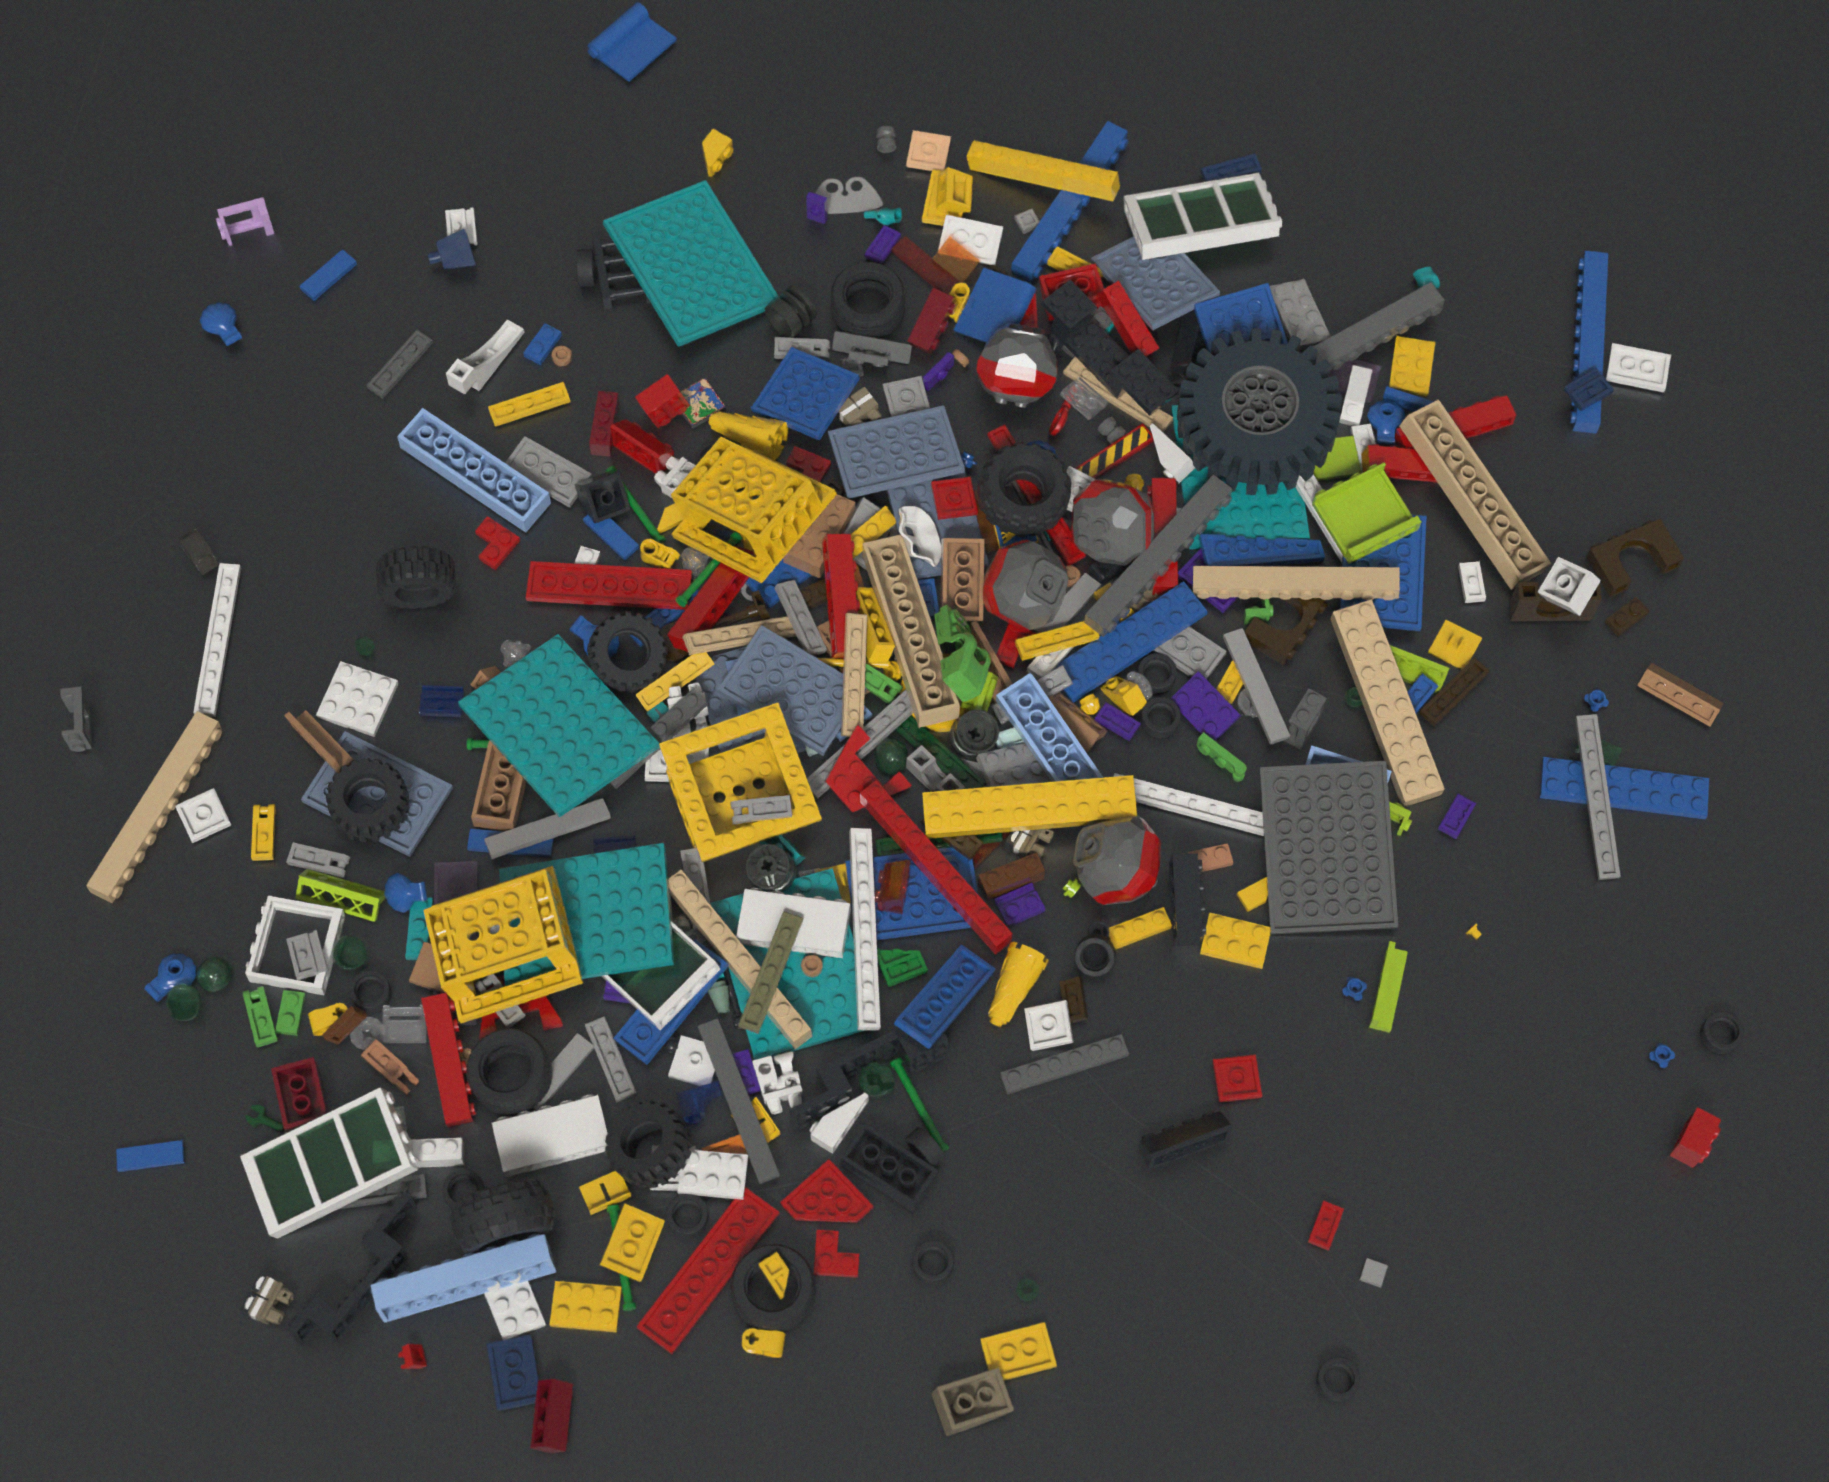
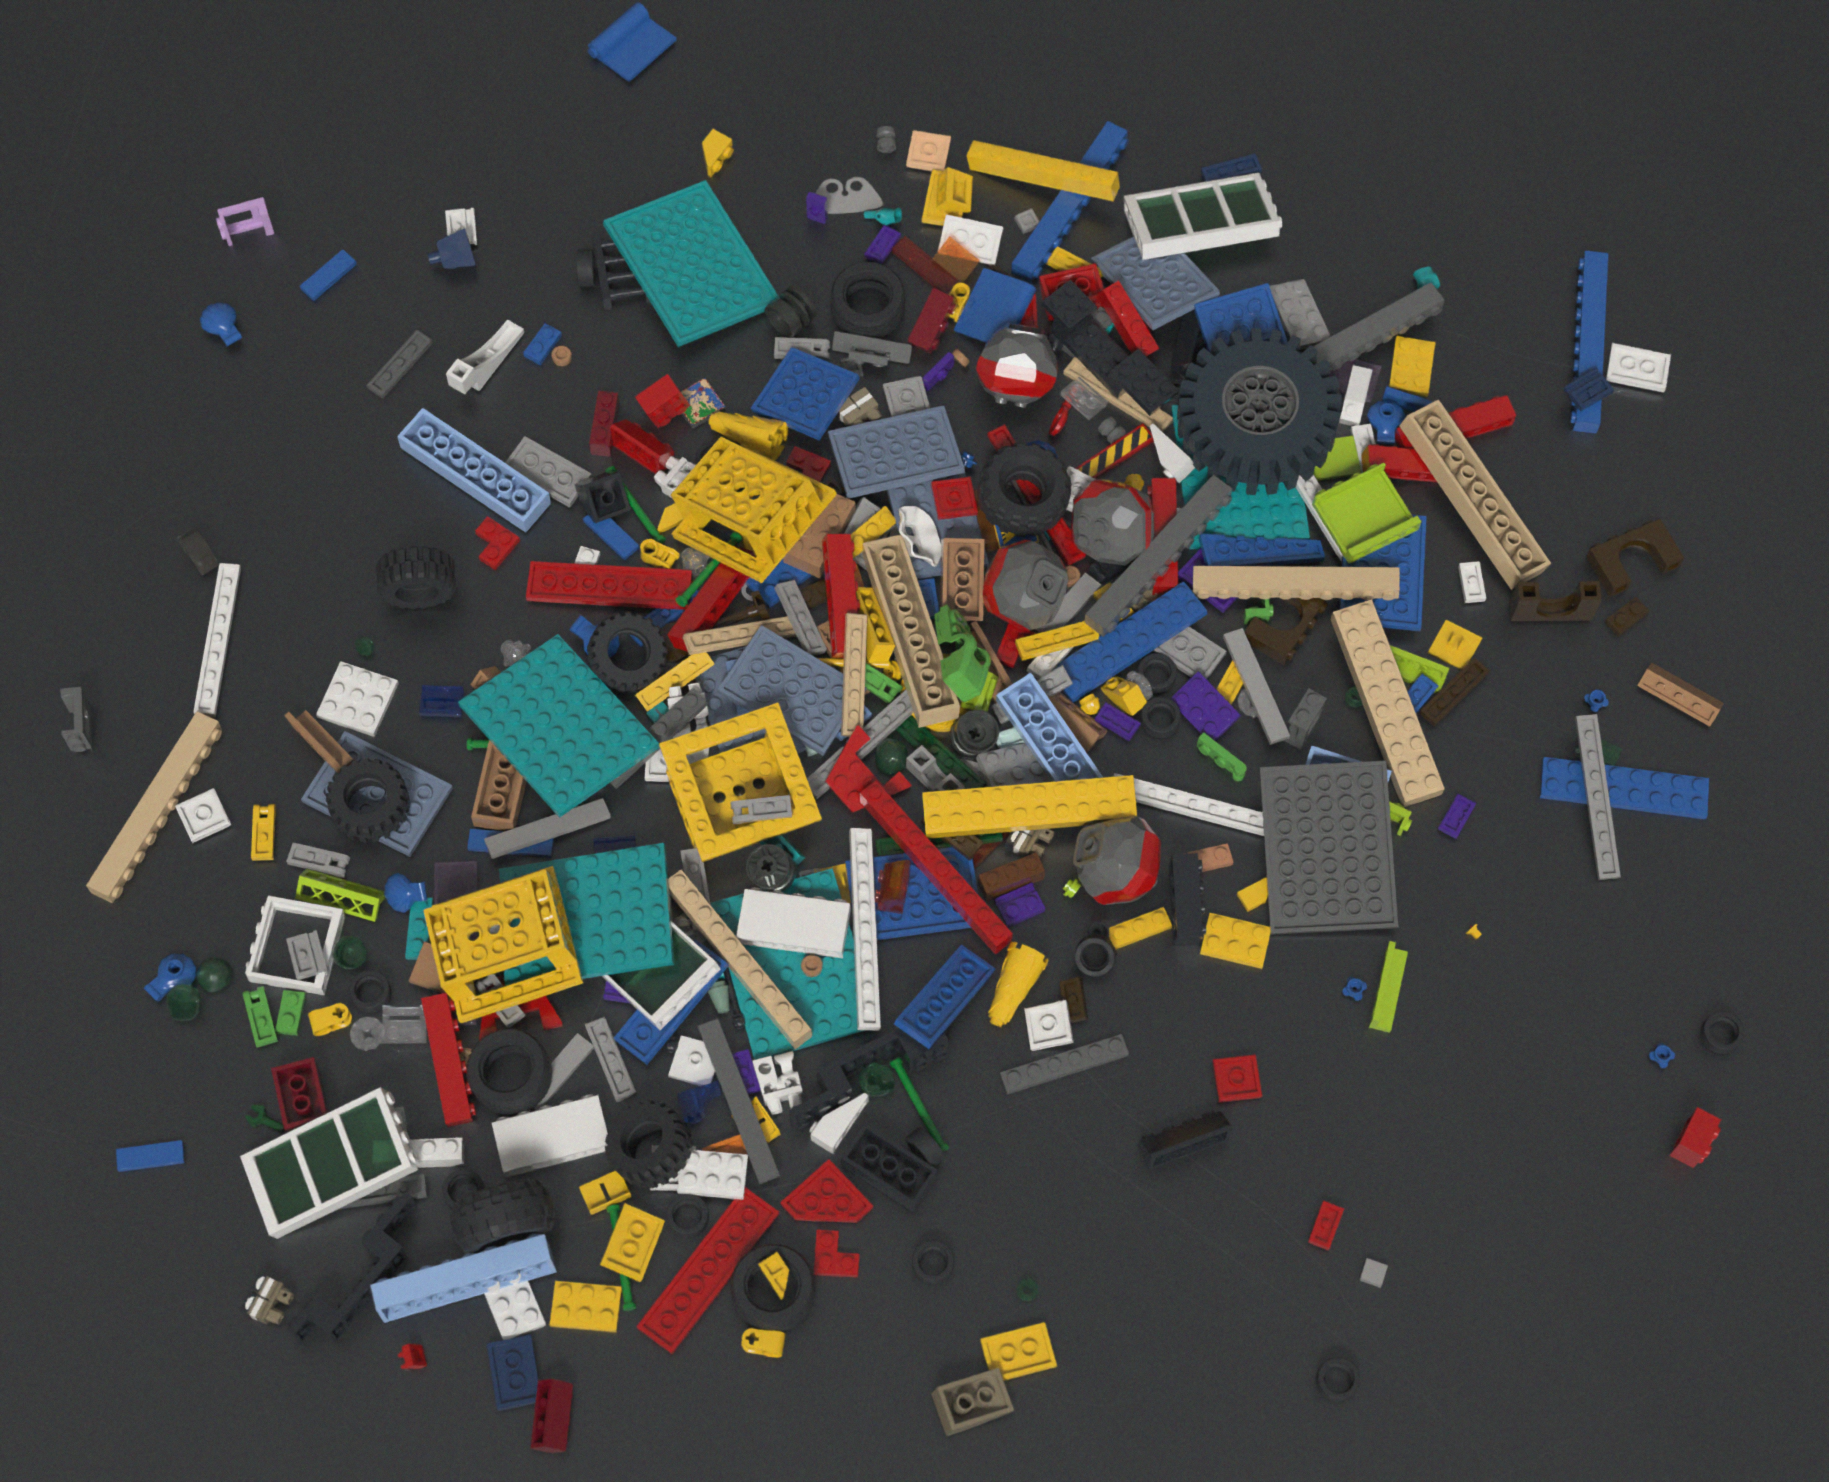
reddish brown tile [322,1006,368,1044] -> none
nougat hinge [361,1039,419,1095] -> none
yellow plate [488,382,570,427] -> none
olive tile [738,911,804,1034] -> none
green wing [877,948,928,987] -> none
white brick [1538,557,1601,616] -> none

